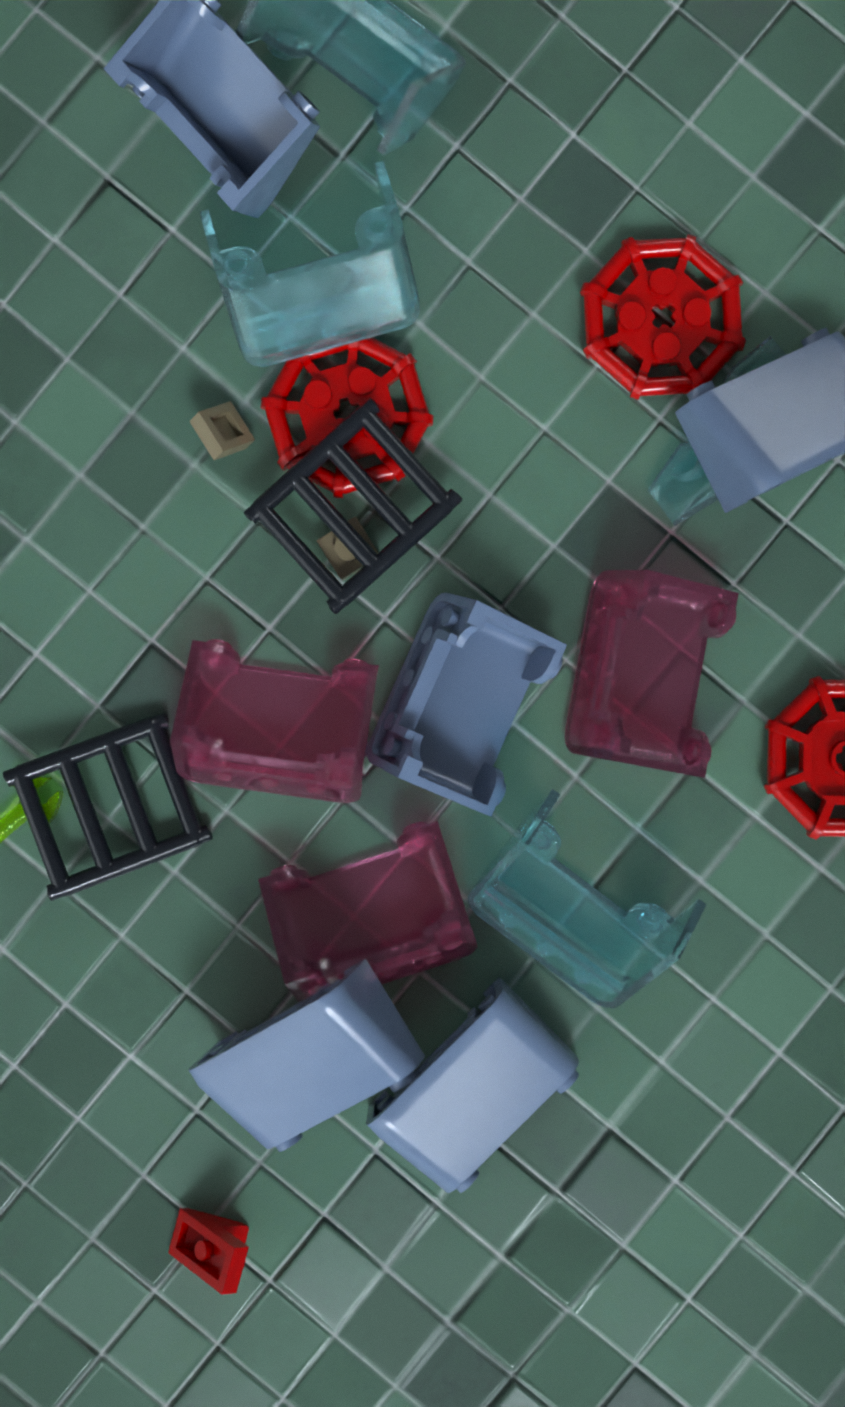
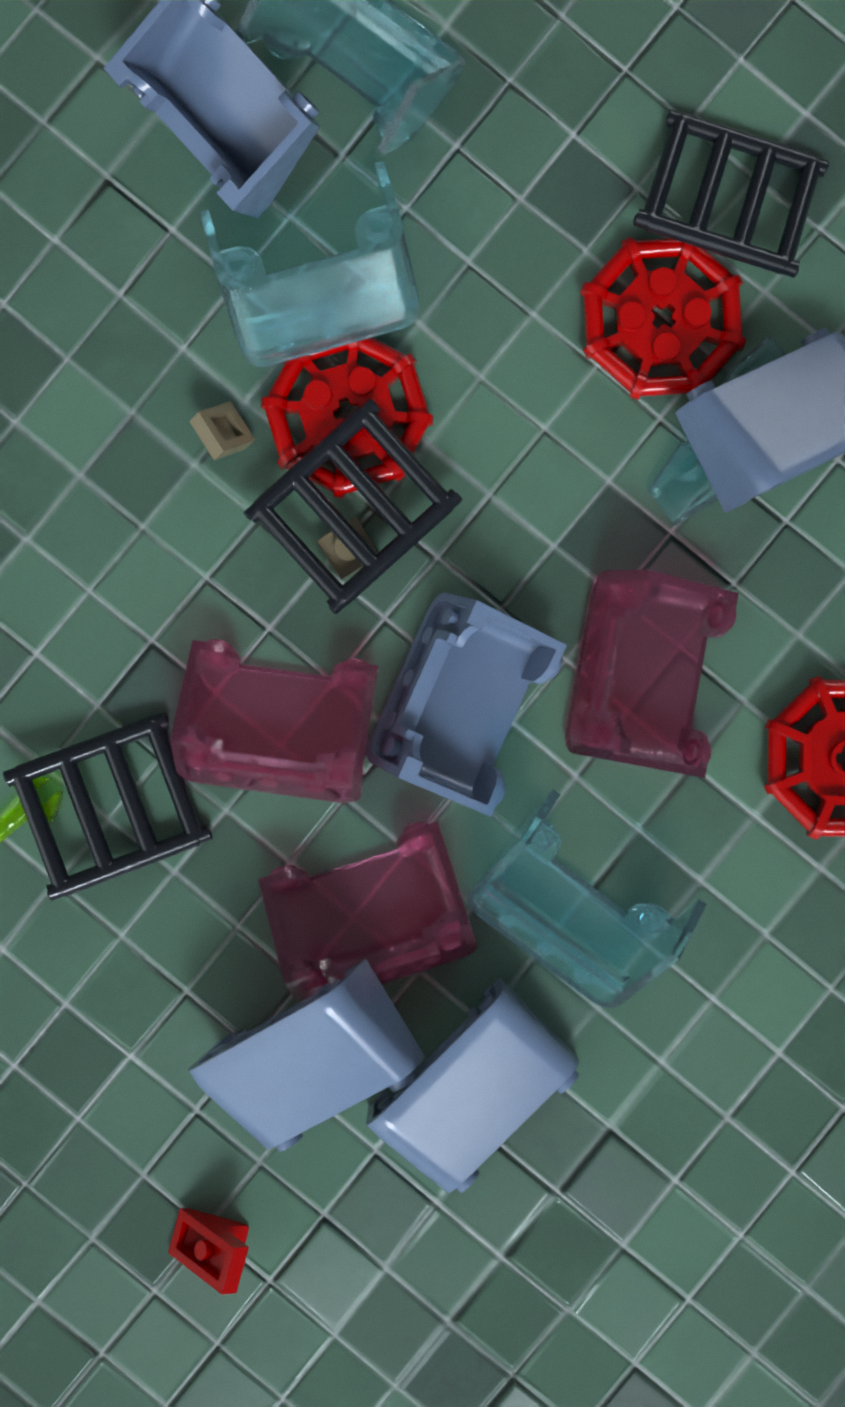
none -> black bar [633,109,829,278]

